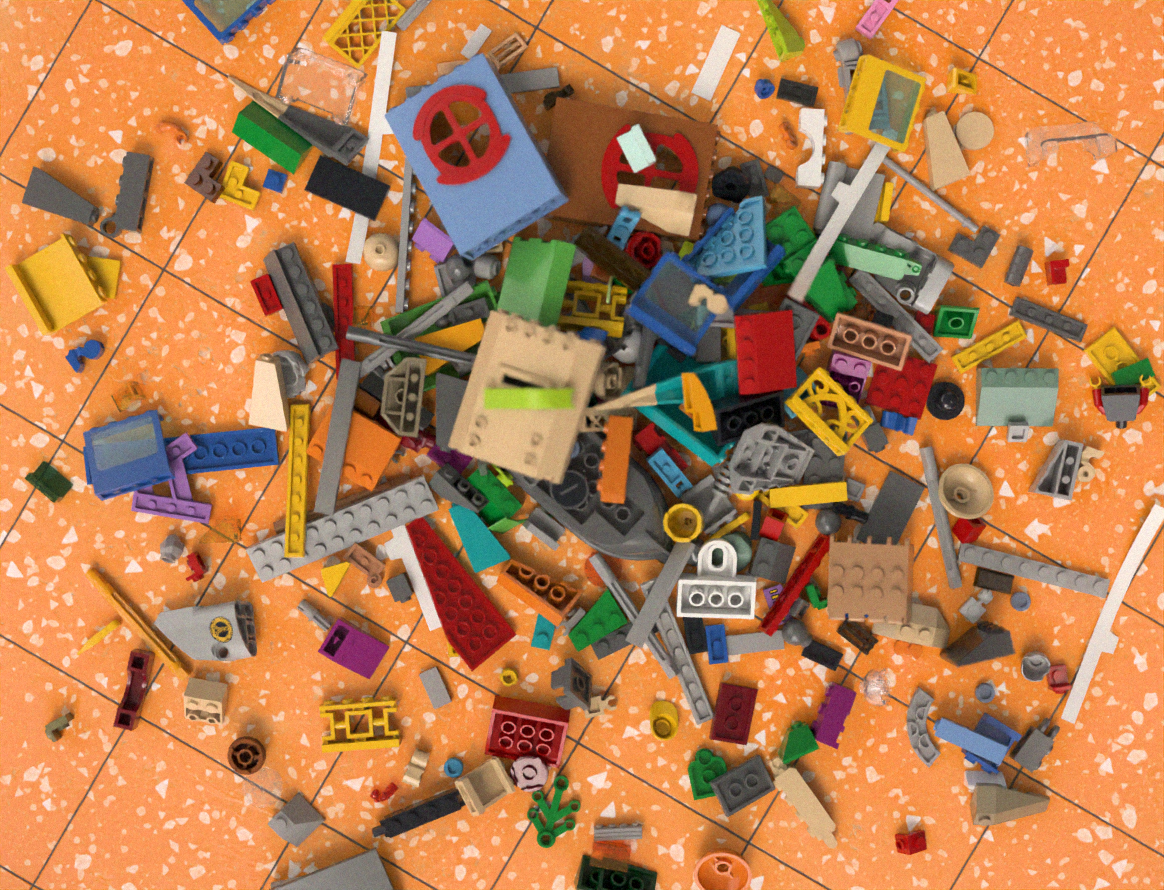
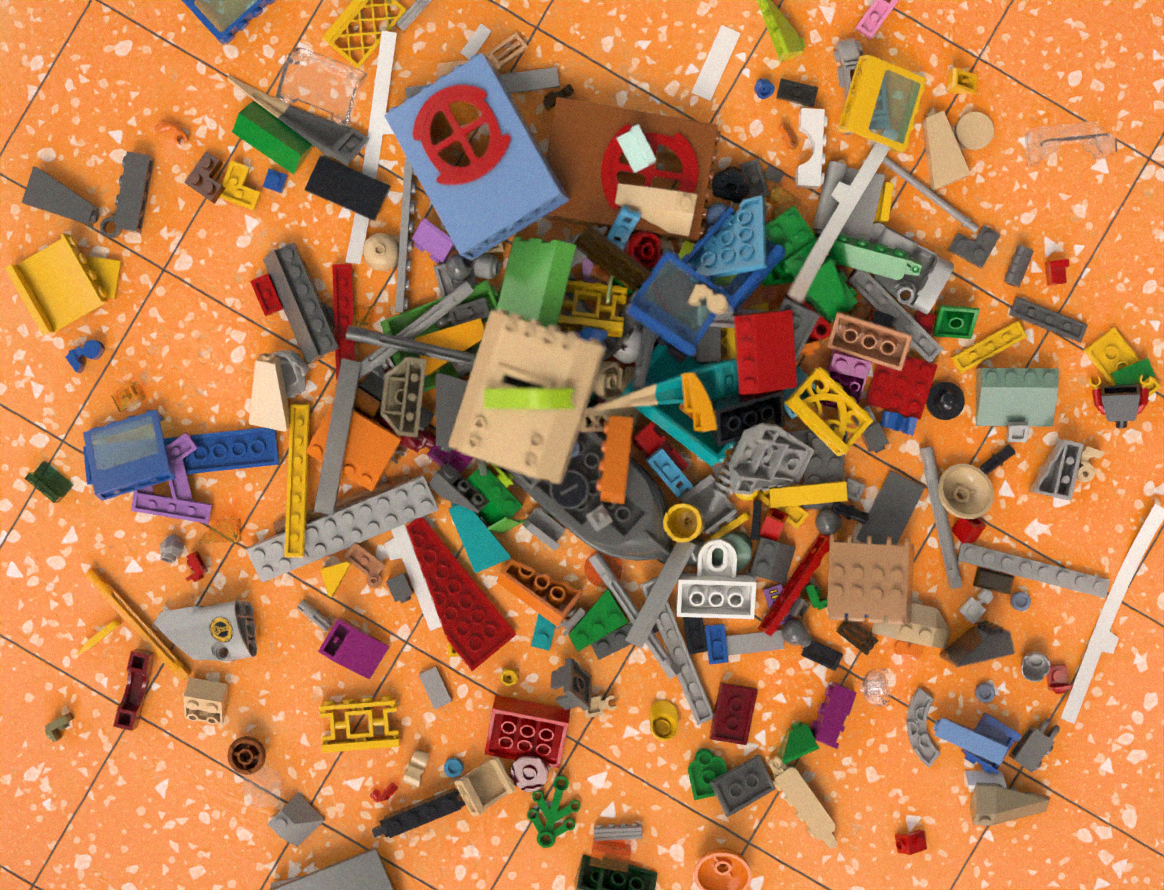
none -> light grey tile [586,505,613,532]
none -> black axle [979,444,1016,475]

